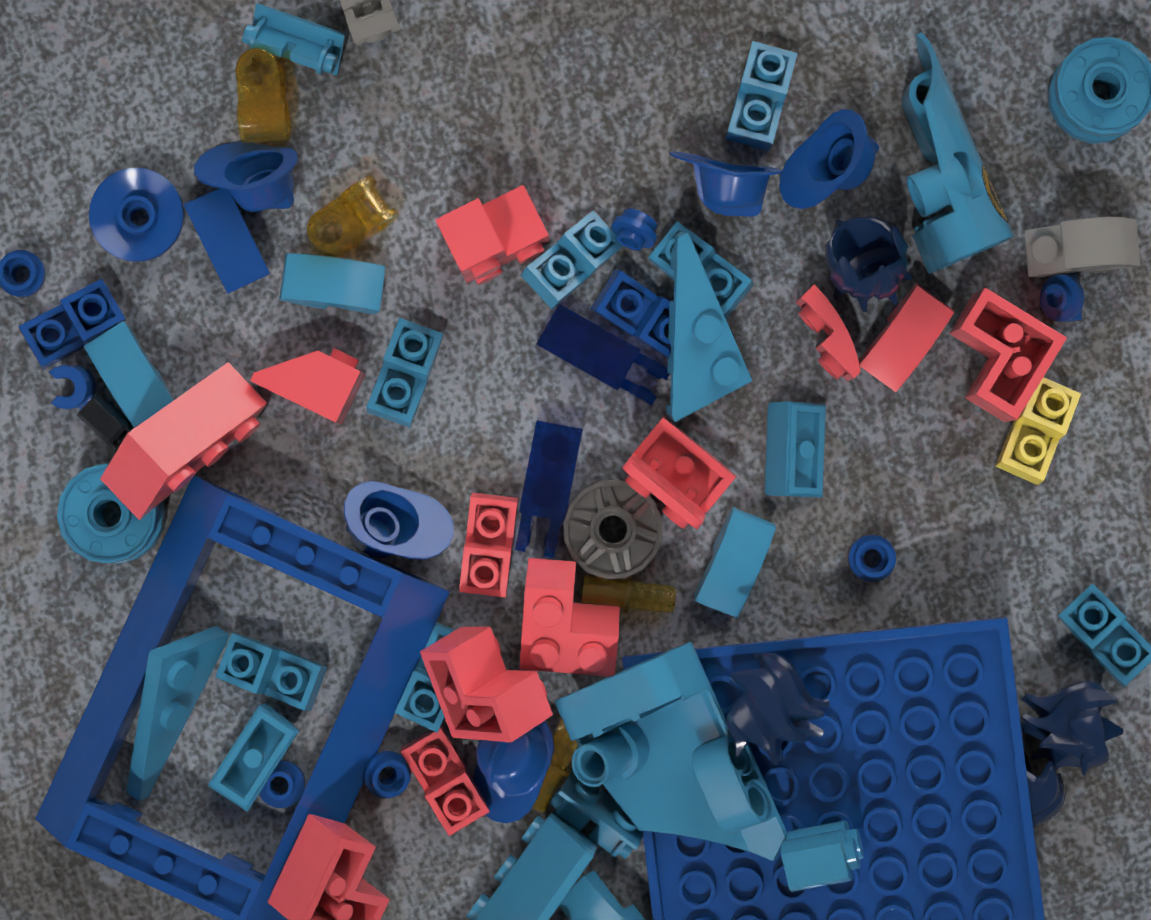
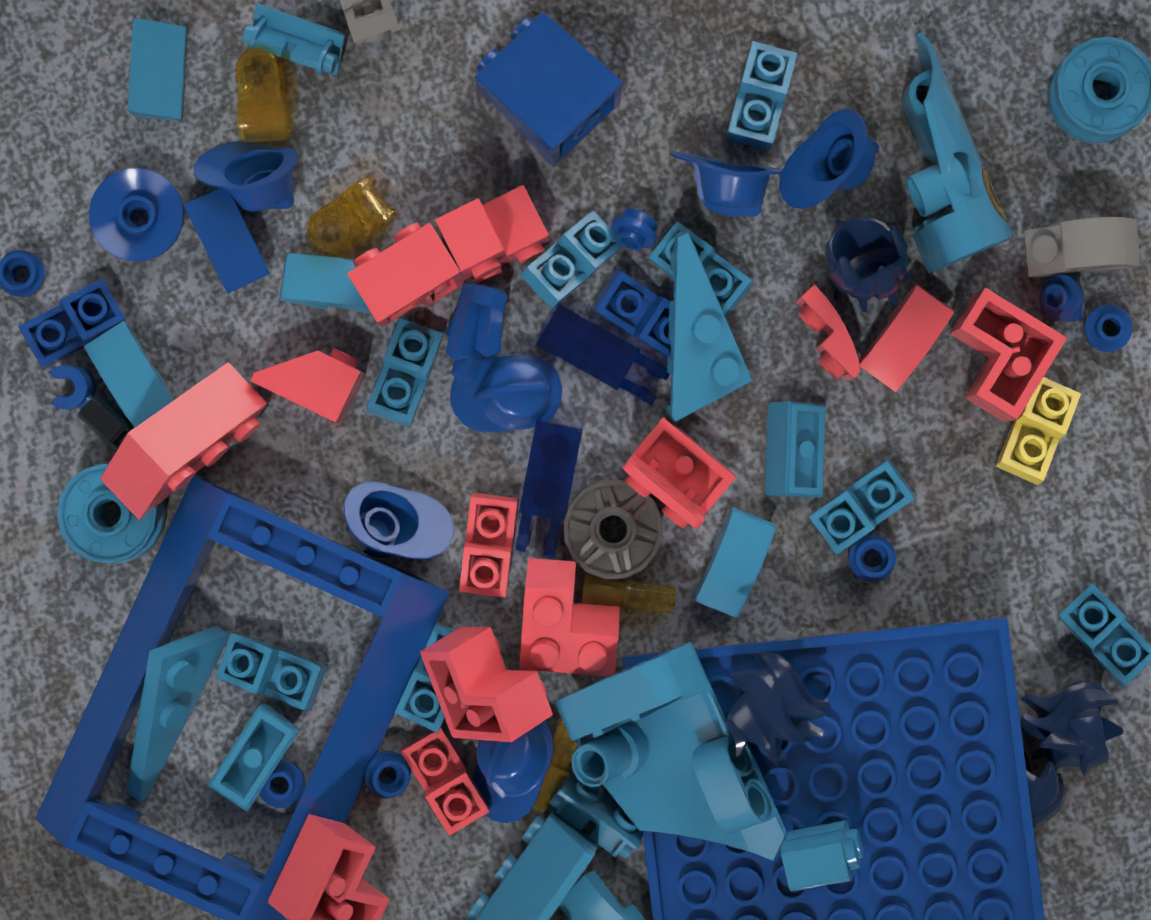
none -> dark azure slope [128,19,187,120]
none -> coral brick [347,222,466,328]
none -> blue rock [445,283,508,383]
none -> blue piece [450,355,562,433]
none -> blue slope [474,12,623,167]
none -> dark azure slope [809,458,916,555]
none -> blue plate [1083,305,1132,352]

